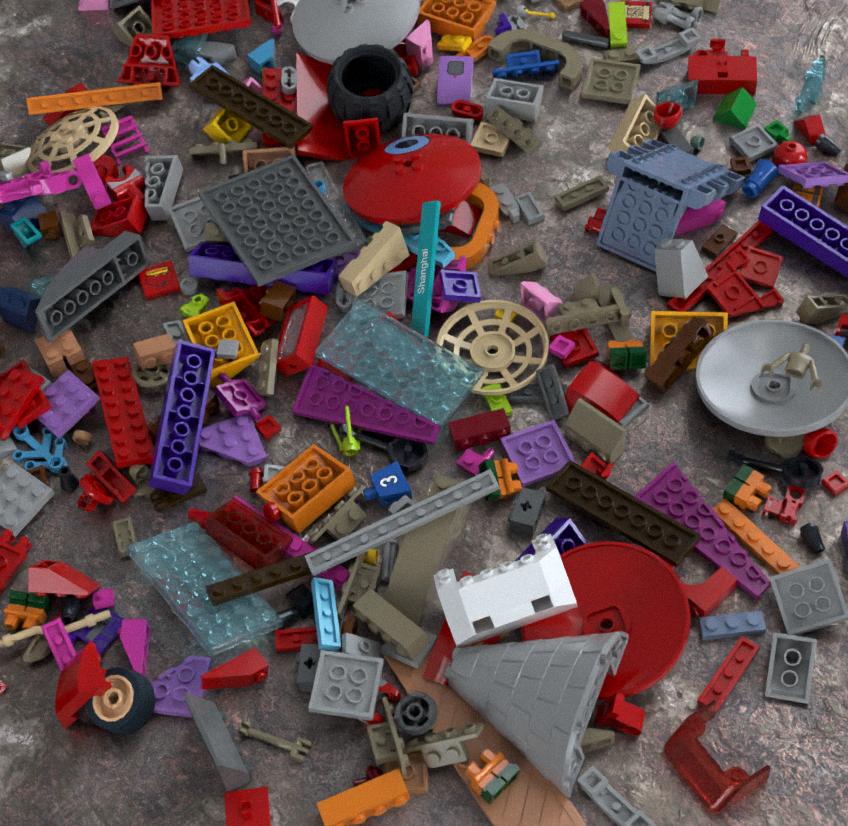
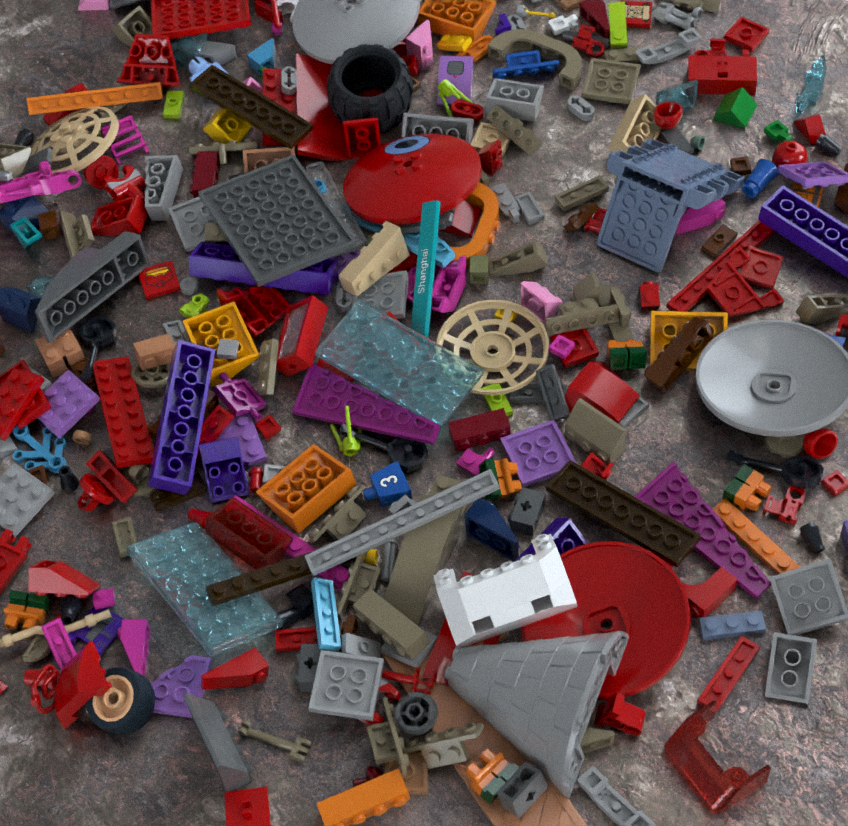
dark pink slope [73,153,112,210] -> none
reddish brown brick [259,280,296,322] -> none
red tile [263,502,281,523] -> none
dark purple plate [439,270,481,303] -> none
light grey slope [654,238,708,298] -> none
light grey plate [729,123,778,162] -> none
dark tan piece [761,343,823,393] -> none
none -> black cone [14,128,35,146]
none -> dark grey tile [22,147,52,175]
none -> red piece [24,664,60,714]
none -> black piece [78,317,117,380]
none -> lime plate [163,91,185,119]
none -> dark red brick [190,151,220,198]
none -> red plate [196,405,234,461]
none -> dark purple slope [199,436,250,503]
none -> red piece [382,668,437,695]
none -> lime plant [437,79,473,117]
none -> dark blue slope [465,498,519,562]
none -> olive panel [470,256,489,284]
none -> red slope [478,140,503,176]
none -> dark grey brick [496,761,548,818]
none -> white plate [548,14,578,36]
none -> reddish brown plate [564,203,600,232]
none -> light grey beam [568,95,594,121]
none -> red piece [571,24,605,58]
none -> red bracket [639,281,660,308]
none -> red plate [723,16,770,53]

